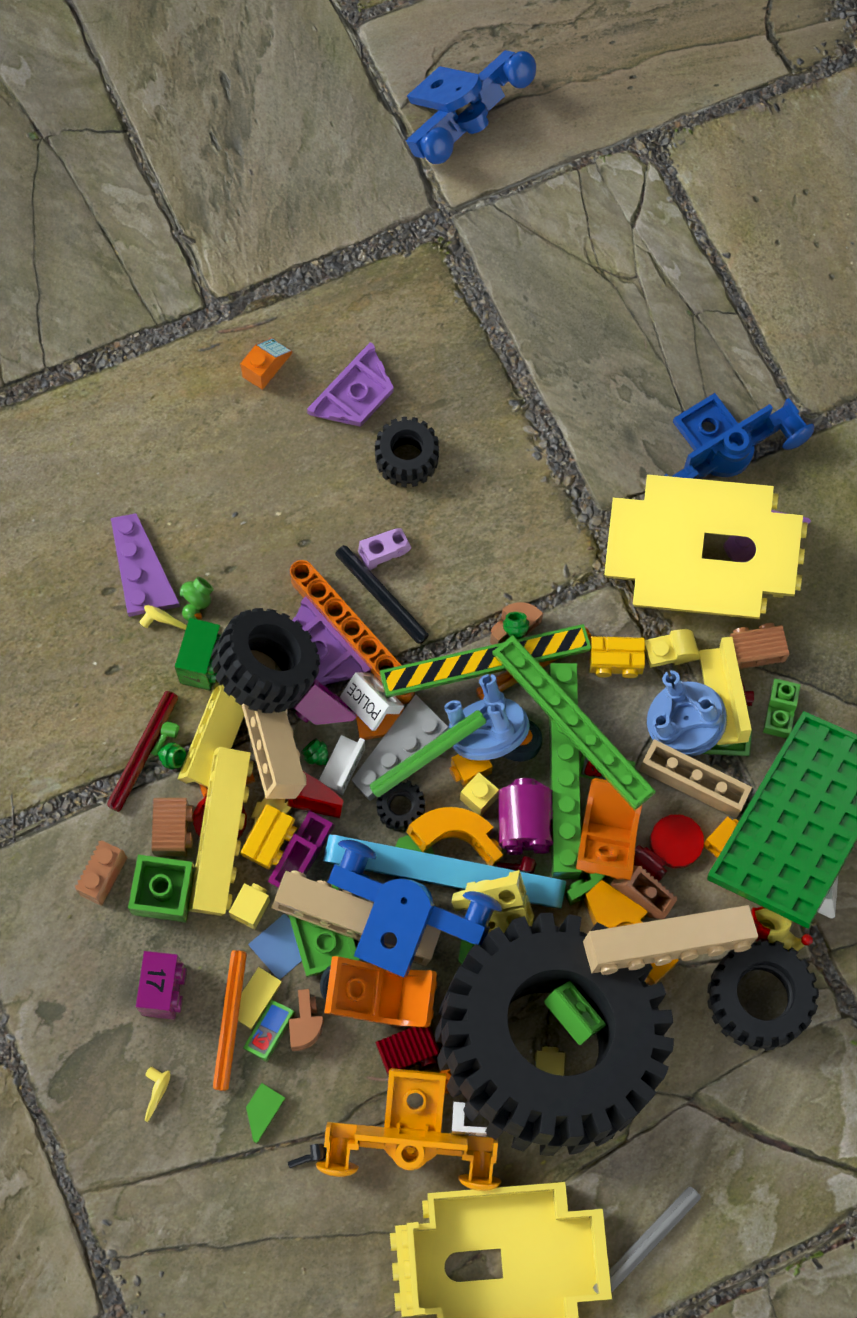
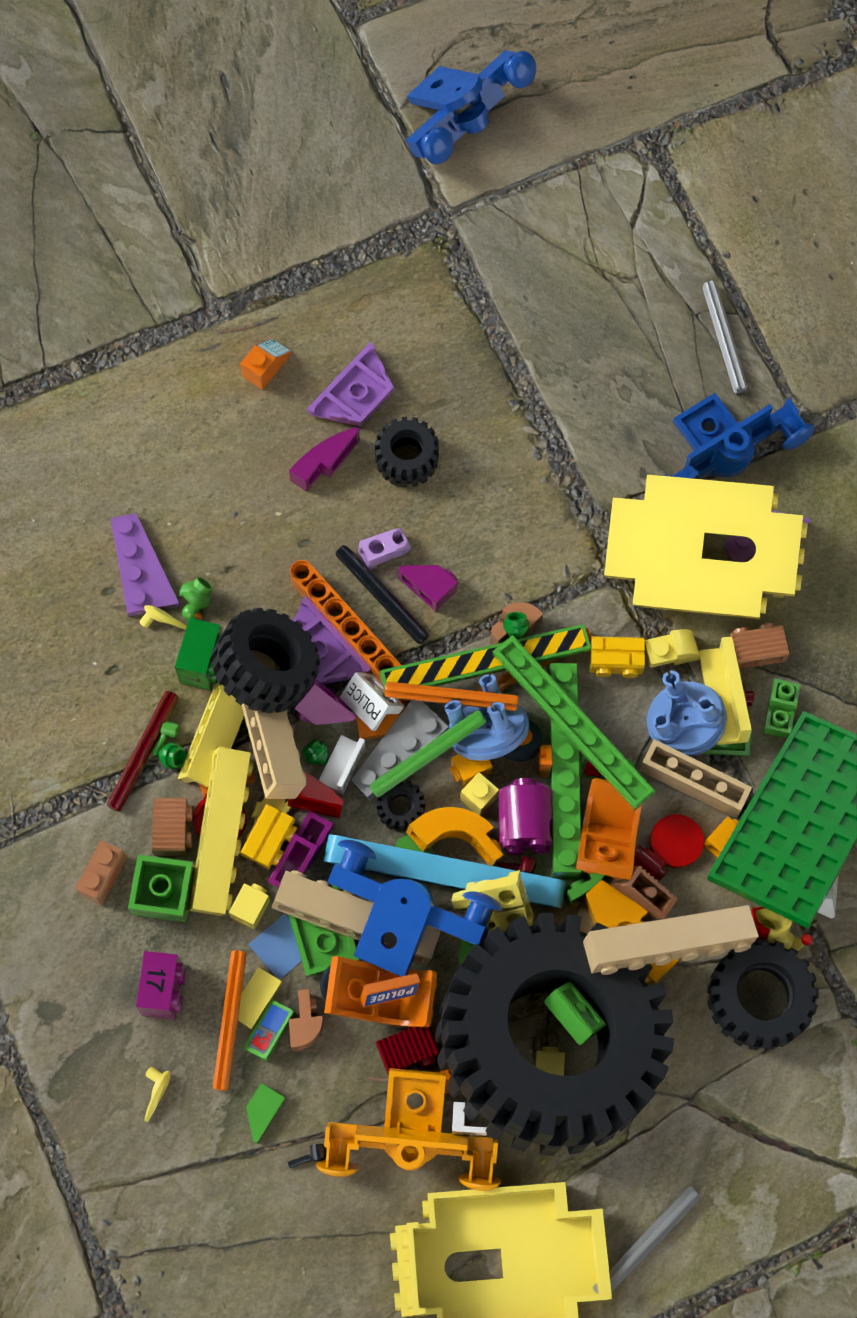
none -> magenta slope [289,427,360,492]
none -> tile [360,973,421,1008]
none -> orange axle [384,682,518,711]
none -> magenta slope [398,565,458,612]
none -> orange tile [538,745,552,778]
none -> light grey axle [703,281,748,394]

